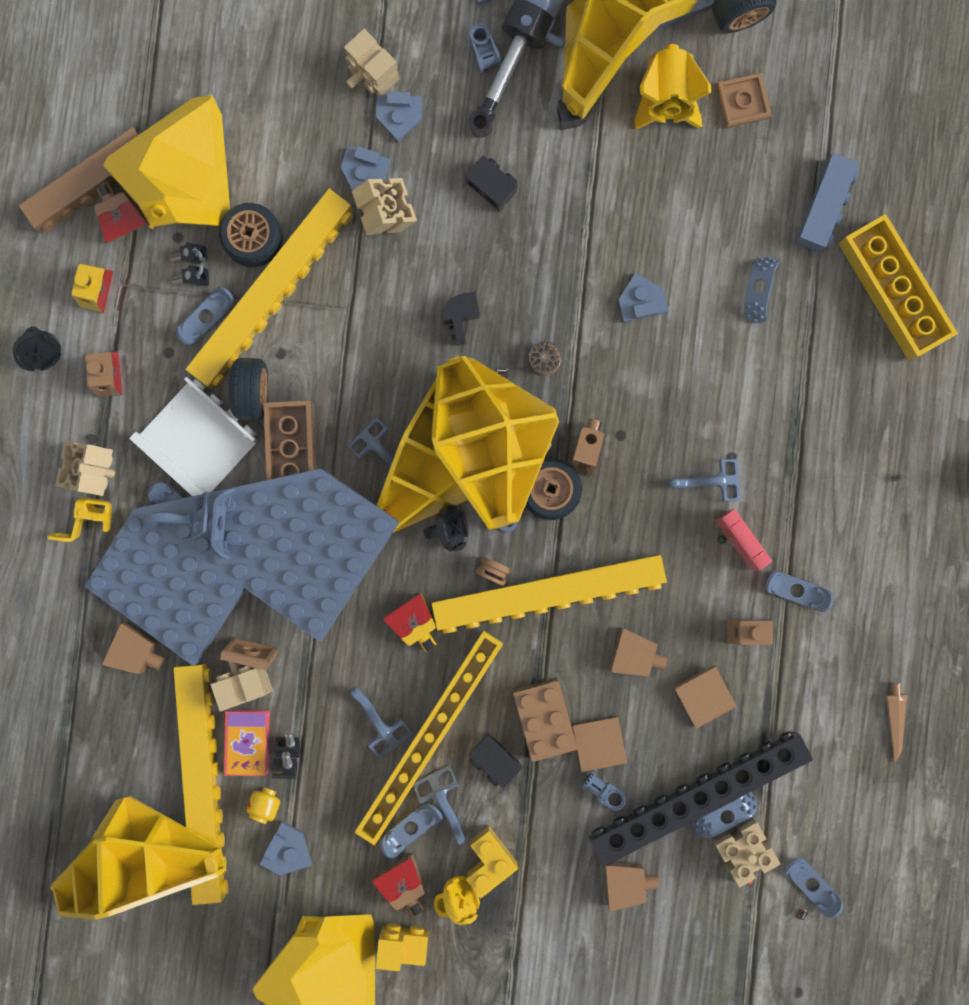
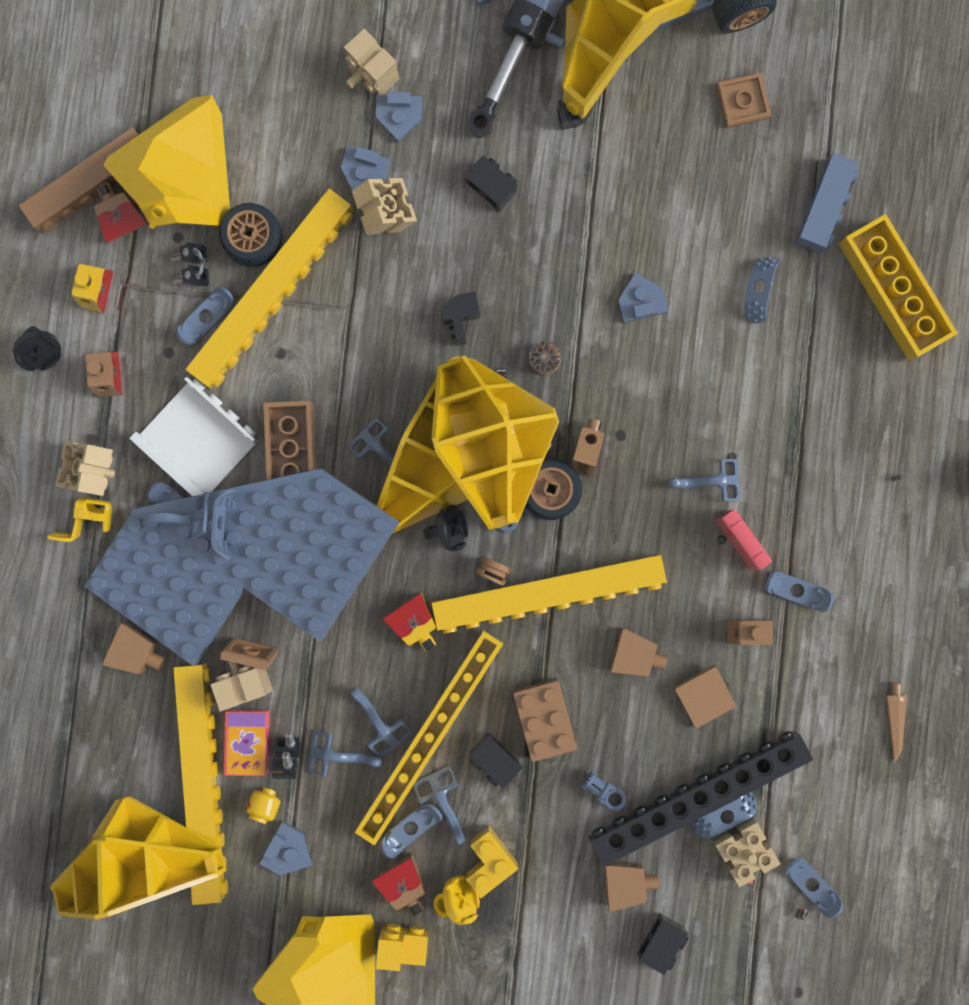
black wheel [229,358,268,420] -> none
sand blue piece [470,23,502,73] -> none
medium nougat tile [572,716,627,772] -> none
yellow brick [634,44,711,130] -> none
none -> sand blue piece [307,730,383,777]
none -> black brick [637,913,688,975]

